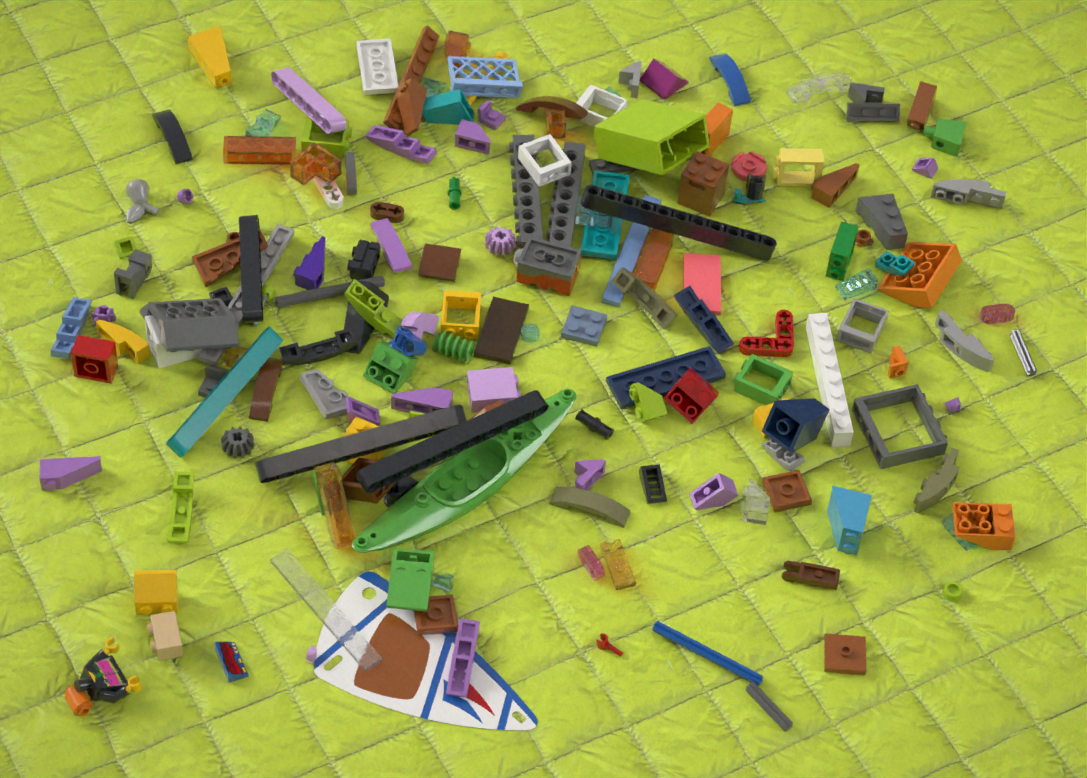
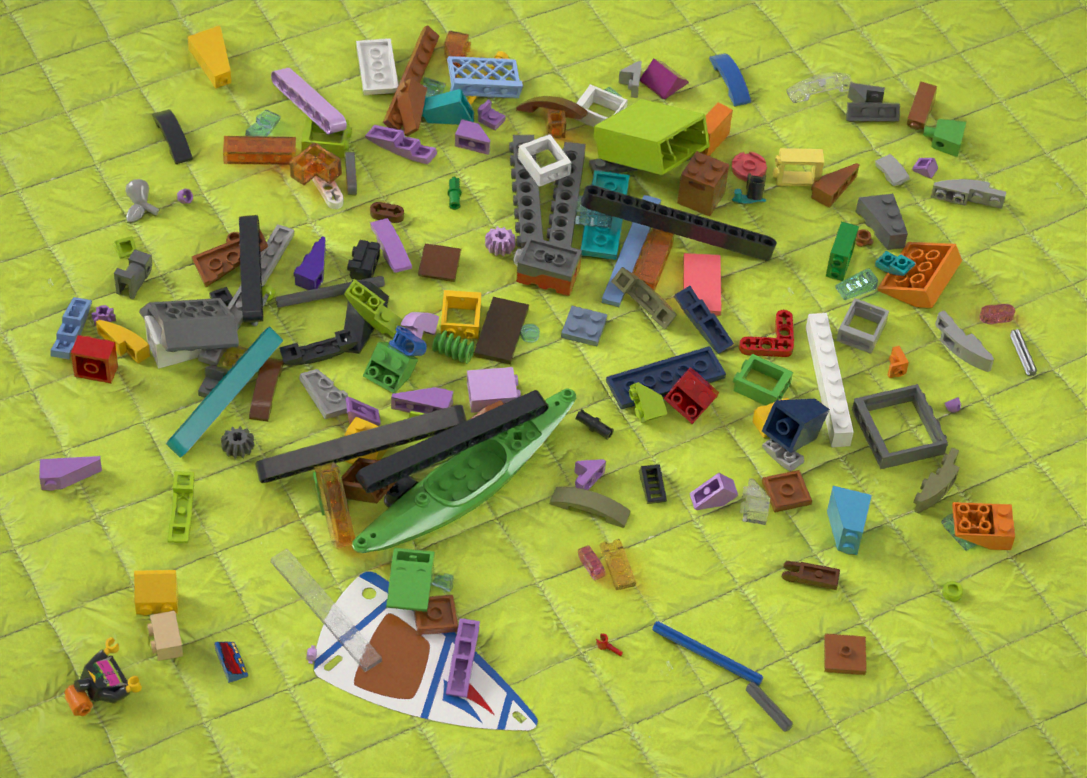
none -> light grey slope [875,154,910,186]

